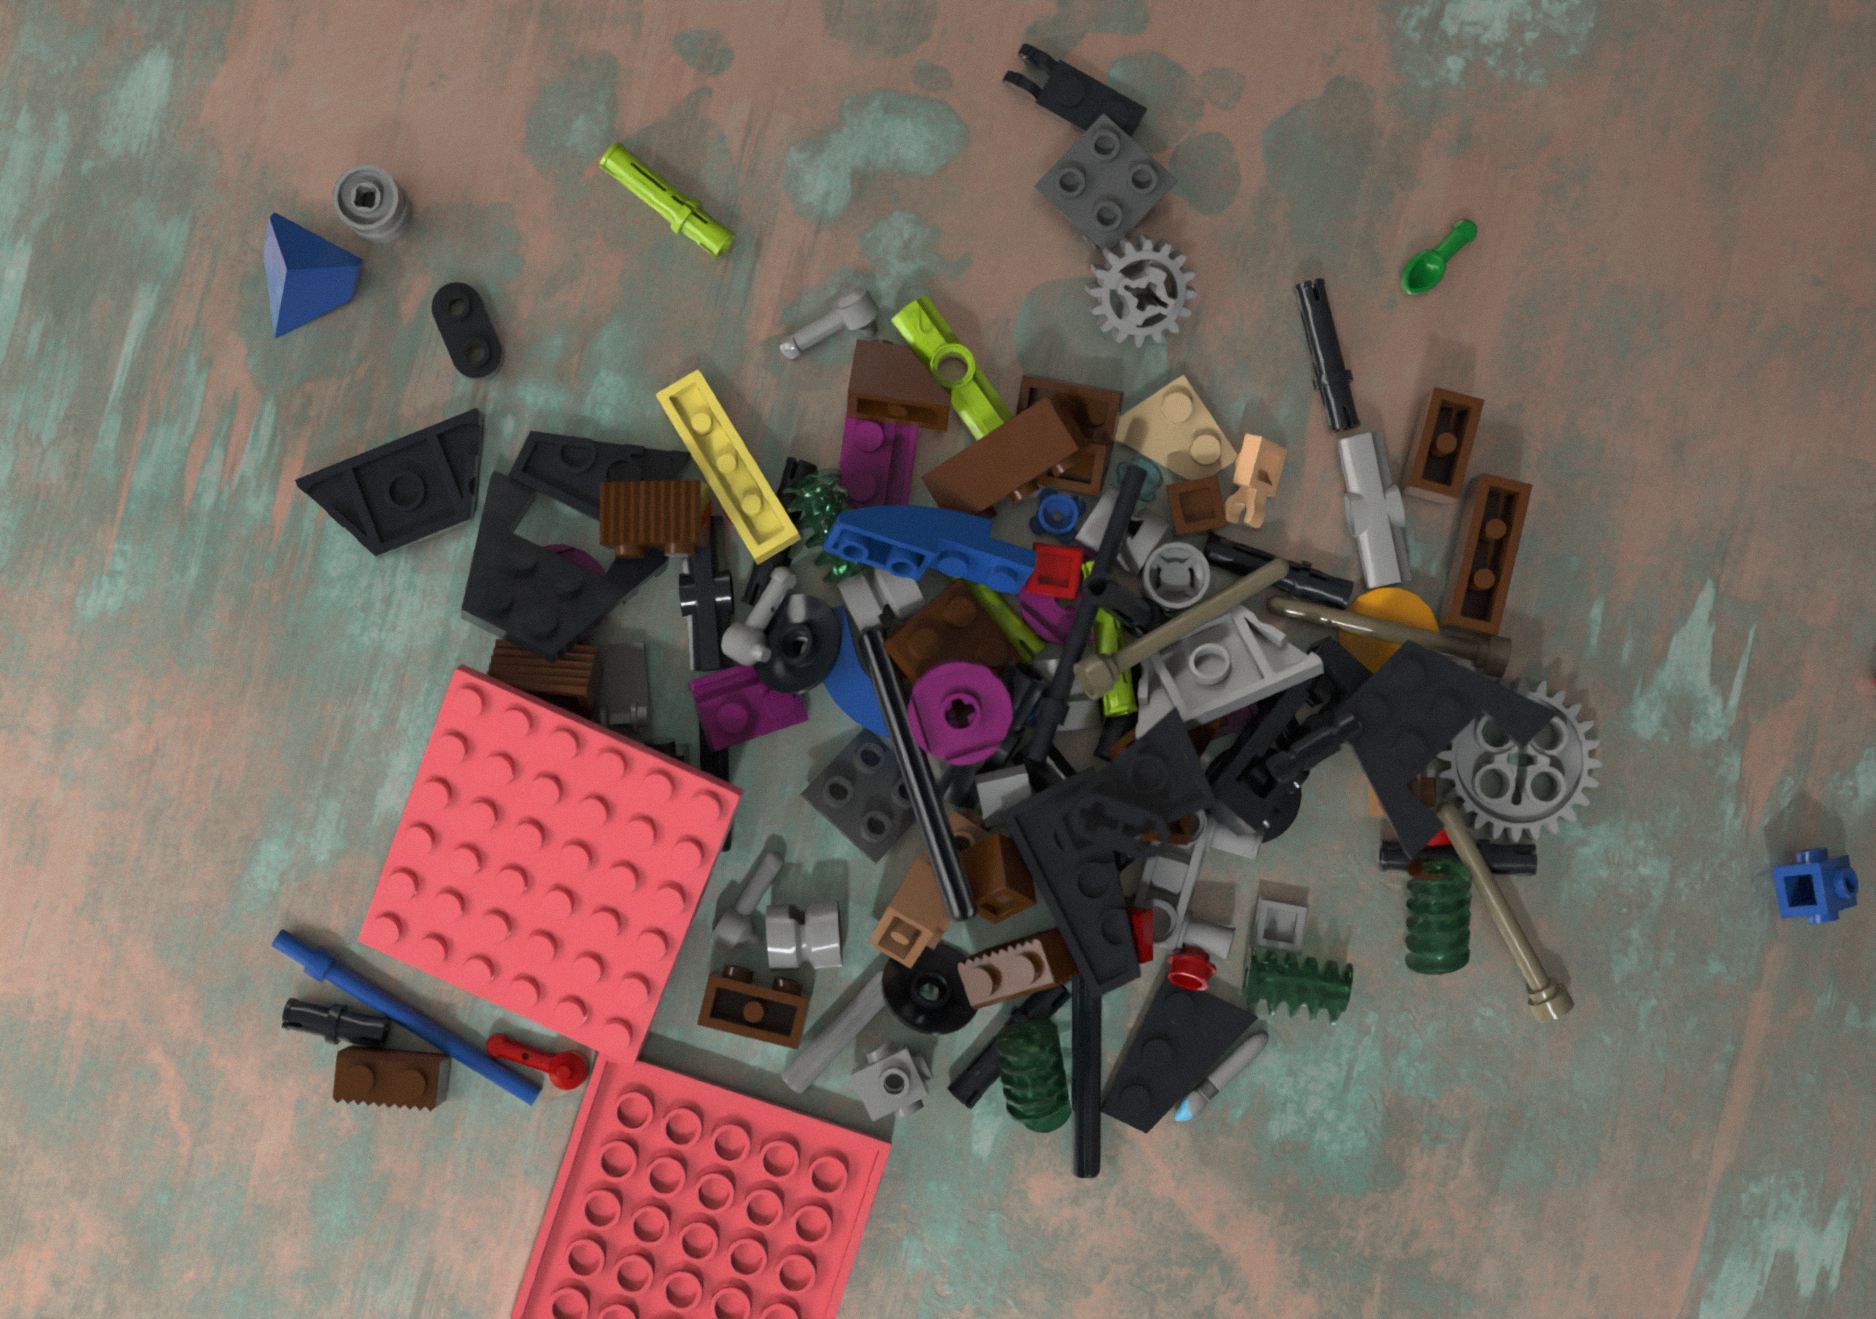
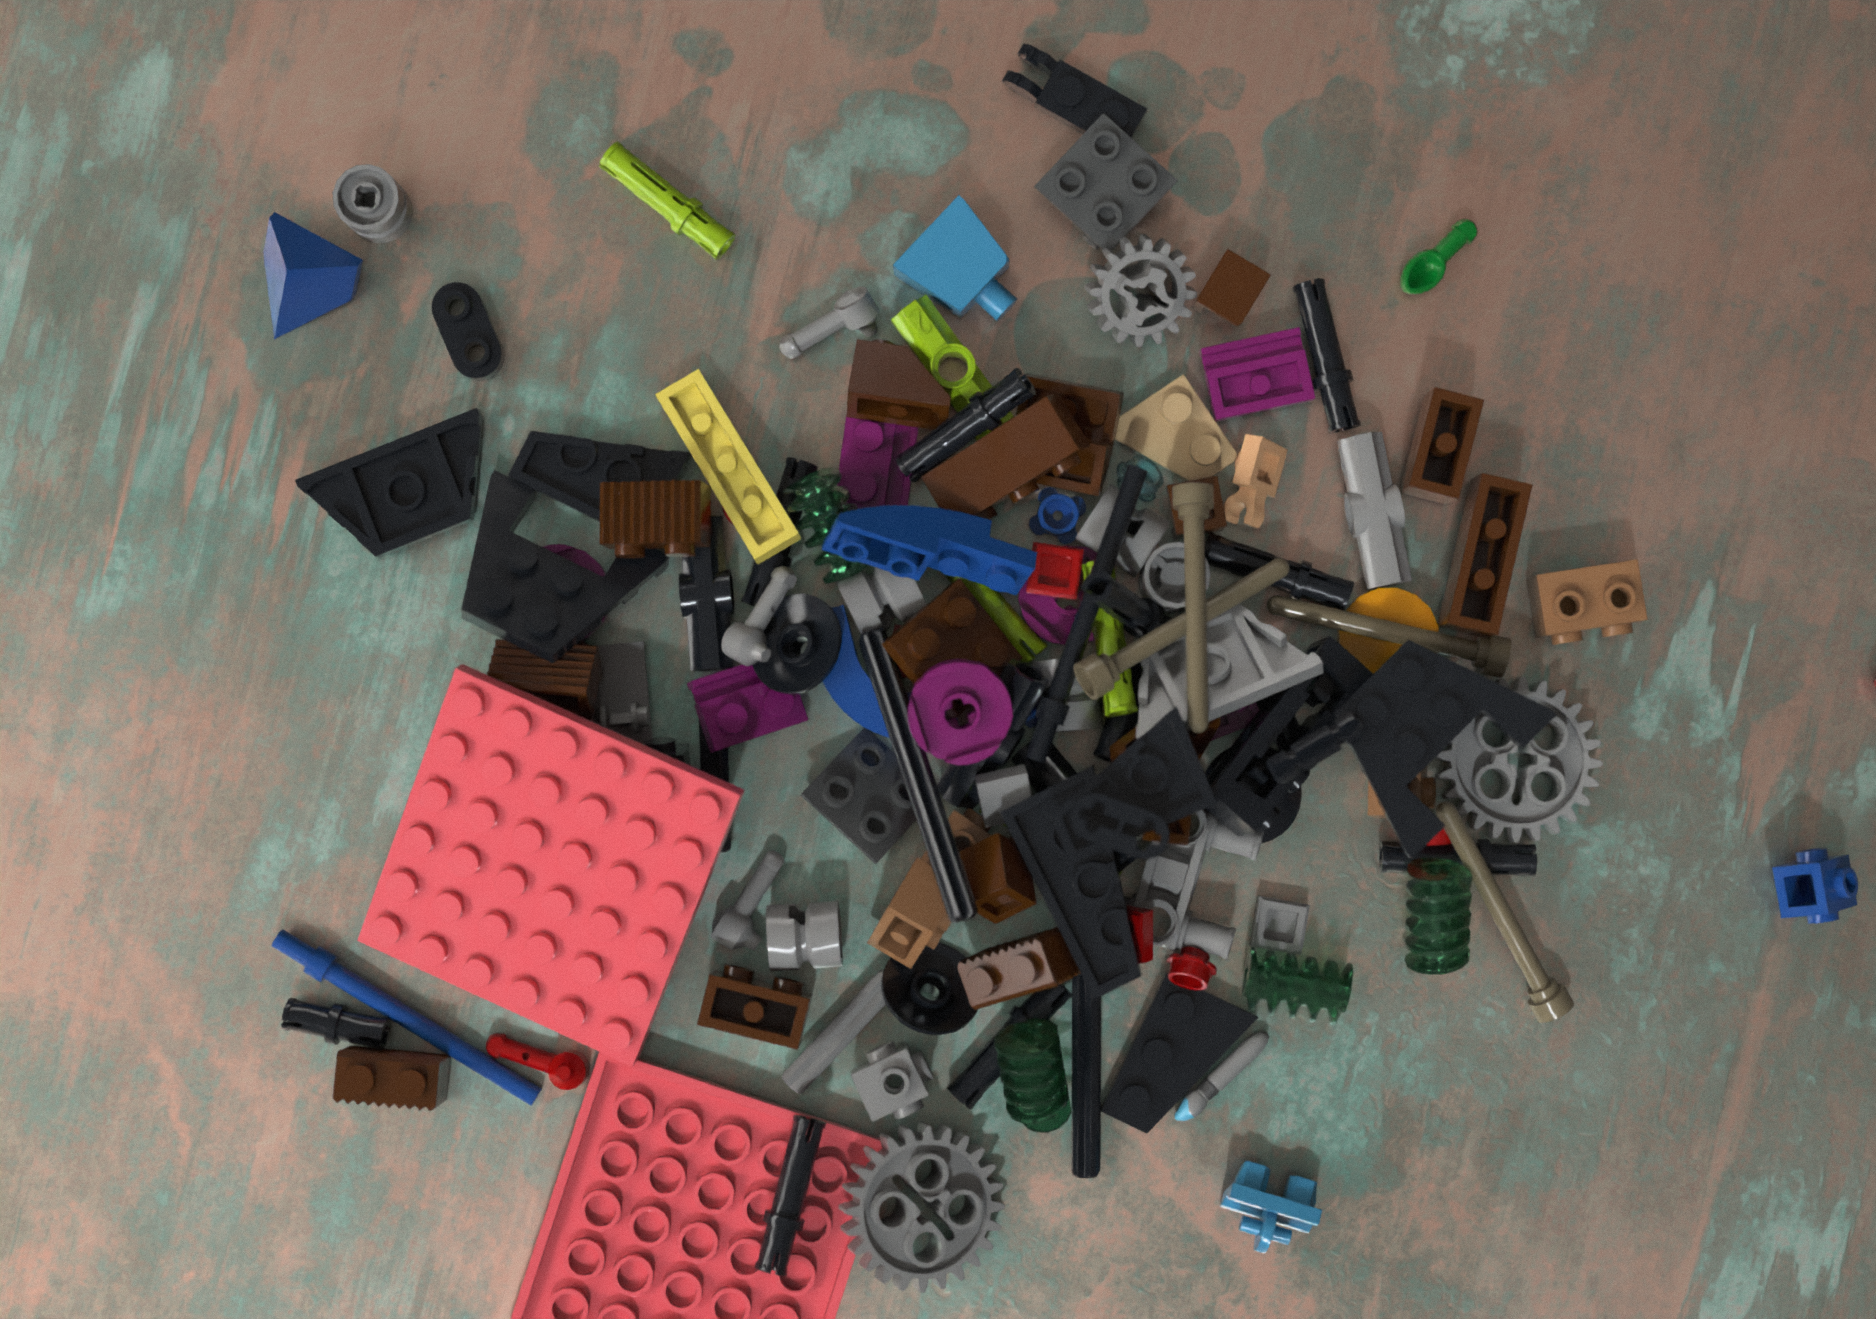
none -> black pin [755,1115,826,1276]
none -> light grey gear [839,1121,1005,1293]
none -> dark azure torso [893,195,1017,321]
none -> black pin [896,368,1036,483]
none -> dark tan piece [1172,482,1214,733]
none -> reddish brown panel [1192,249,1271,326]
none -> magenta plate [1199,327,1315,422]
none -> dark azure hips [1220,1161,1322,1254]
none -> medium nougat brick [1526,559,1648,645]

